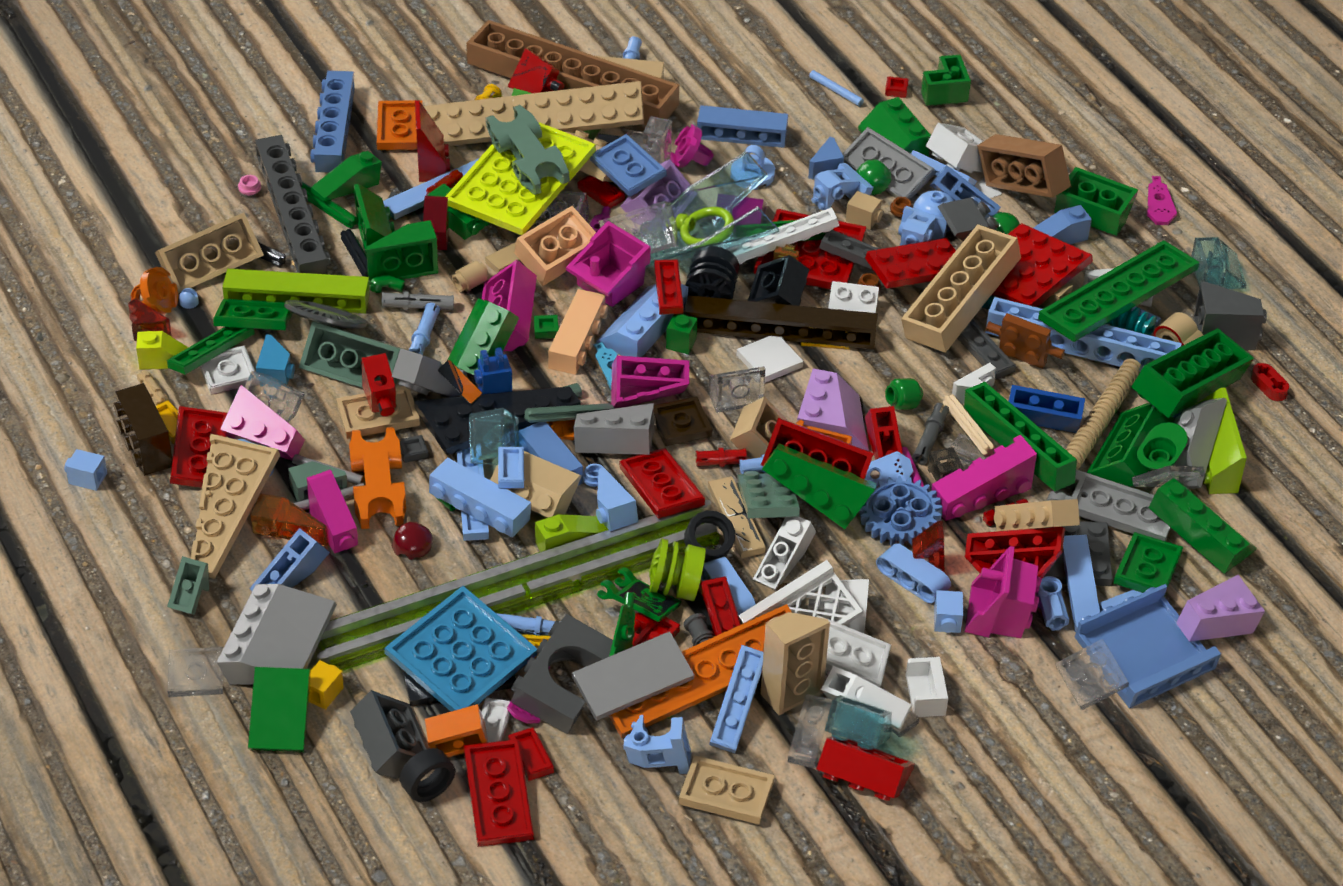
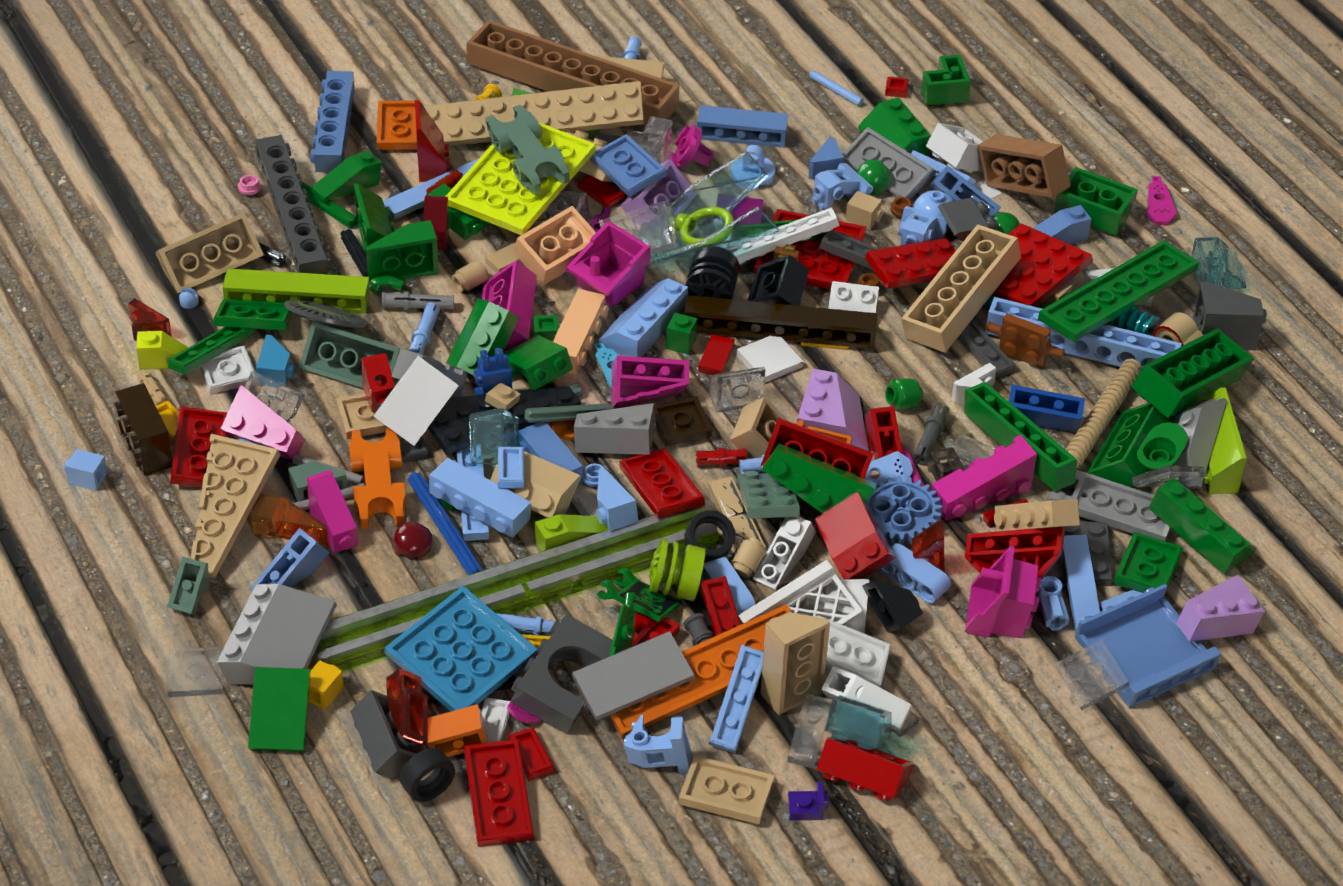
orange tile [131,267,179,315] -> none
sticker [438,360,482,403] -> none
red torso [507,48,564,93] -> none
red tile [654,259,683,315] -> none
white panel [906,657,948,717] -> none
light blue brick [934,590,963,633] -> none
tan axle [943,394,996,457] -> none
red beam [1251,363,1289,401] -> none
none -> white tile [373,356,459,446]
none -> clear red slope [386,668,428,745]
none -> blue axle [408,472,483,576]
none -> tan plate [485,382,521,412]
none -> green panel [503,335,573,390]
none -> red tile [698,334,735,377]
none -> tan brick [732,538,766,579]
none -> dark purple bracket [787,782,829,821]
none -> slope [815,492,896,580]
none -> black slope [862,580,923,632]

